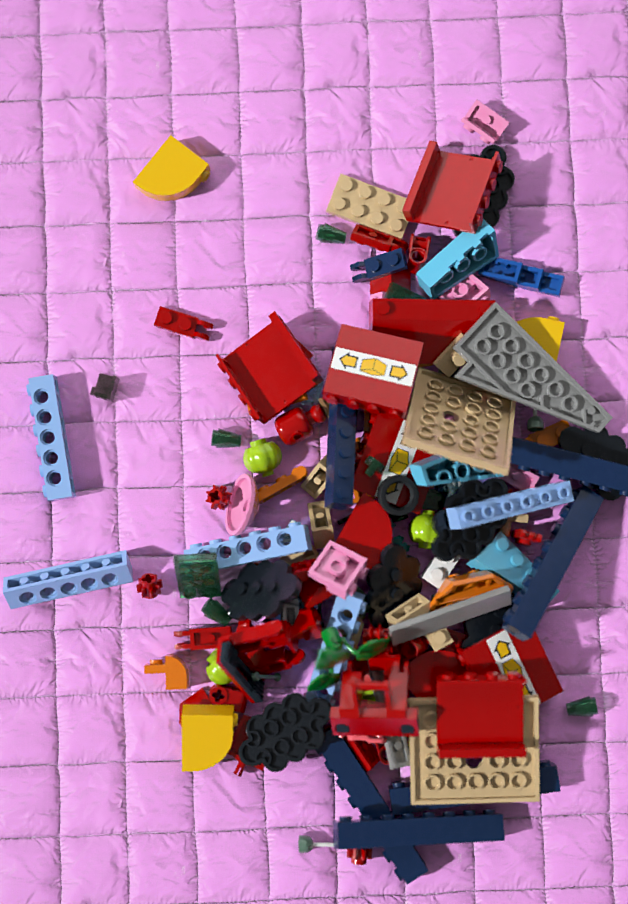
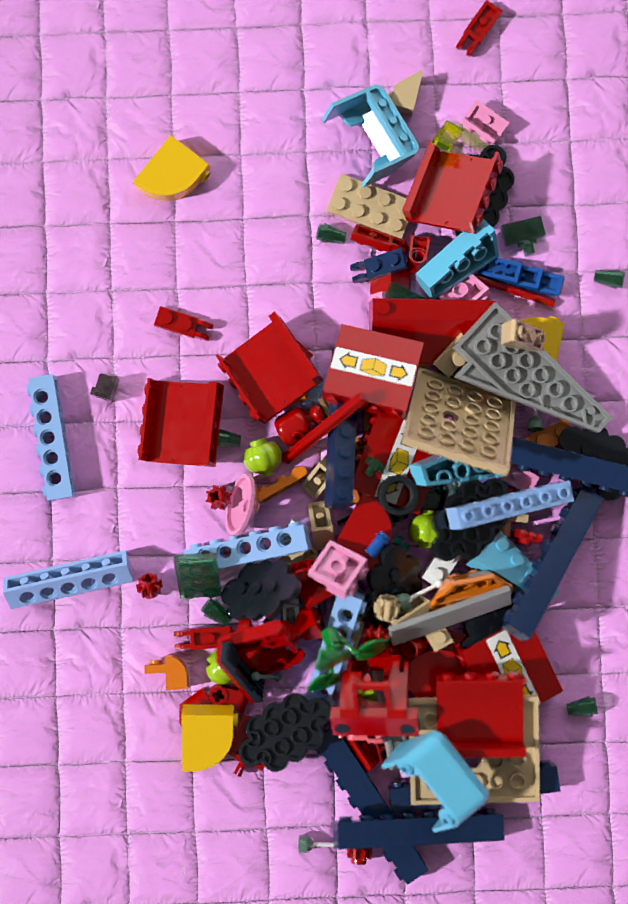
none -> red panel [137,378,224,467]
none -> red axle [282,392,367,464]
none -> medium azure windscreen [322,85,419,188]
none -> blue pin [365,531,391,559]
none -> tan gear [373,594,401,622]
none -> medium azure windscreen [381,731,489,832]
none -> tan slope [388,71,423,117]
none -> hinge [395,580,443,612]
none -> clear neon green tile [432,120,464,153]
none -> red hinge [456,0,503,57]
none -> red bar [477,275,555,307]
none -> clear green hinge [501,216,546,257]
none -> tan slope [501,319,545,351]
none -> clear green cone [594,269,625,289]

